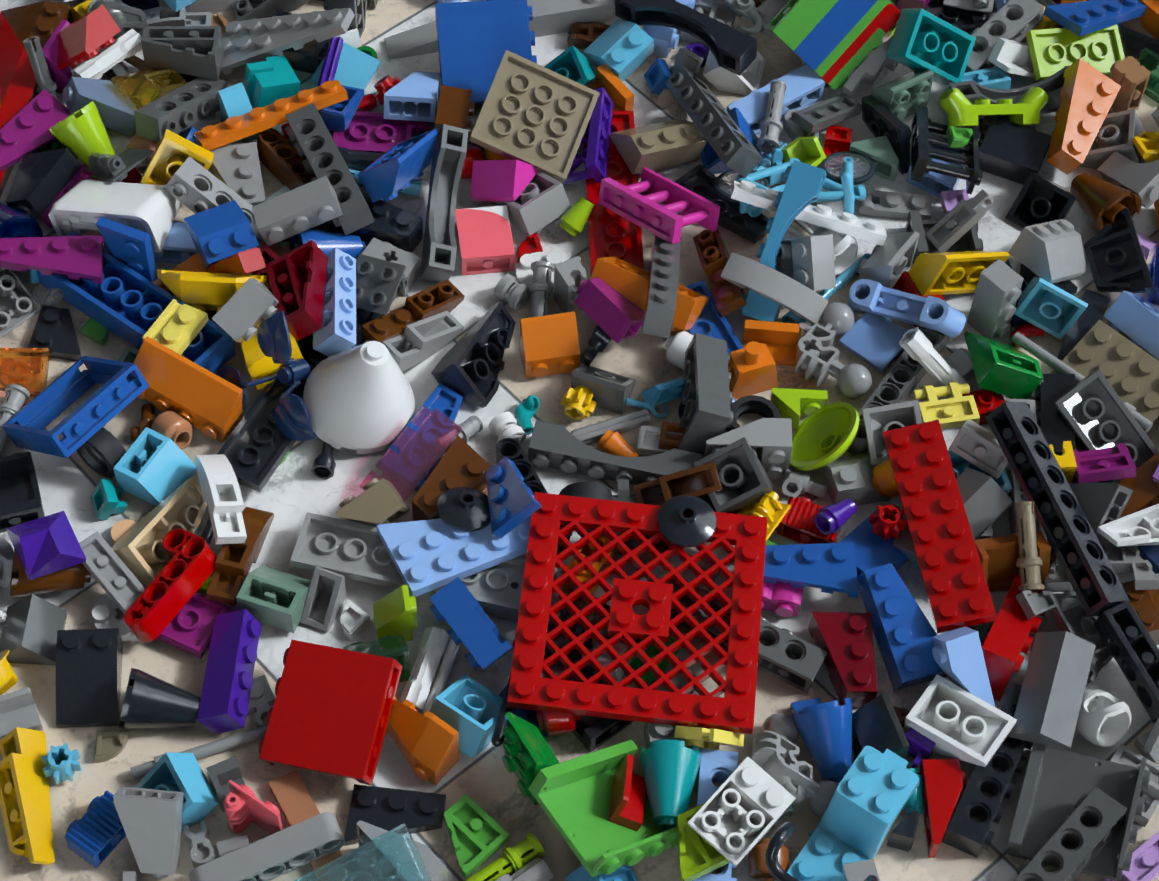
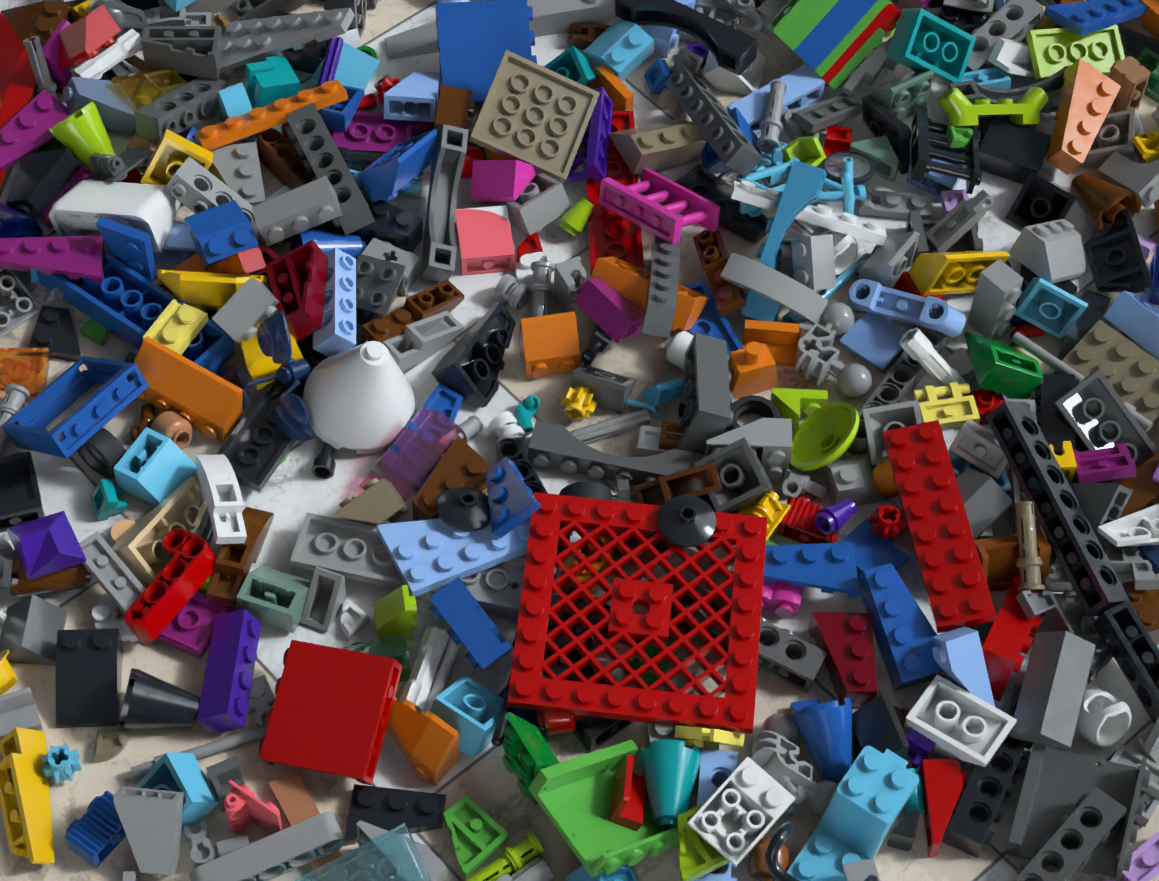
orange cone [596,429,639,457] -> none

